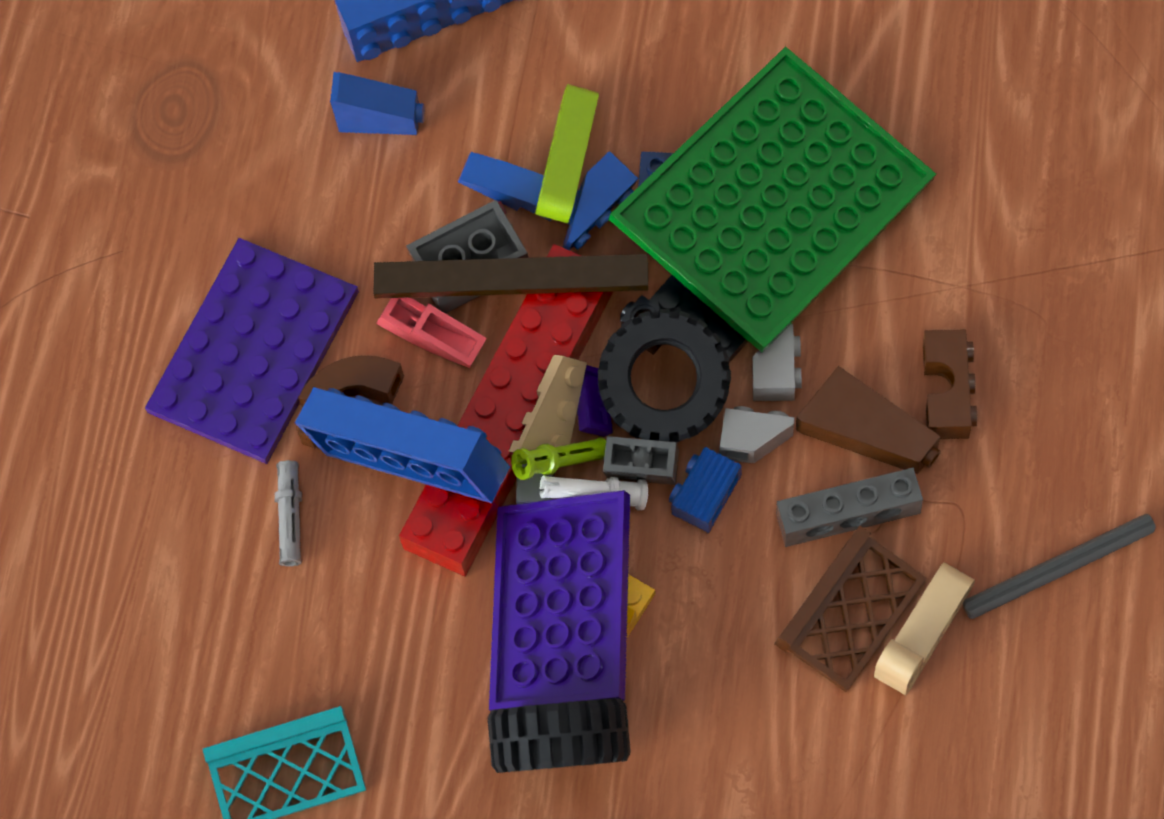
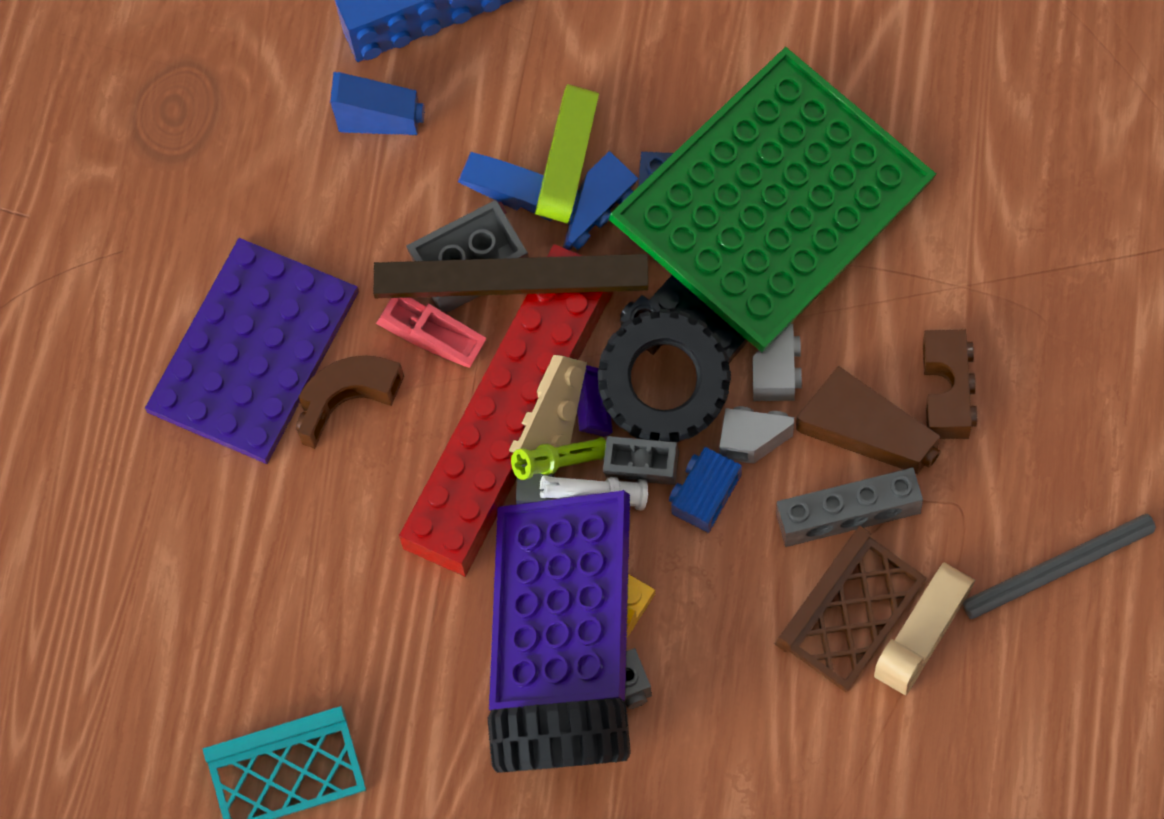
light grey pin [275,460,302,567] -> none
blue brick [295,387,510,503] -> none
none -> dark grey brick [624,648,652,709]

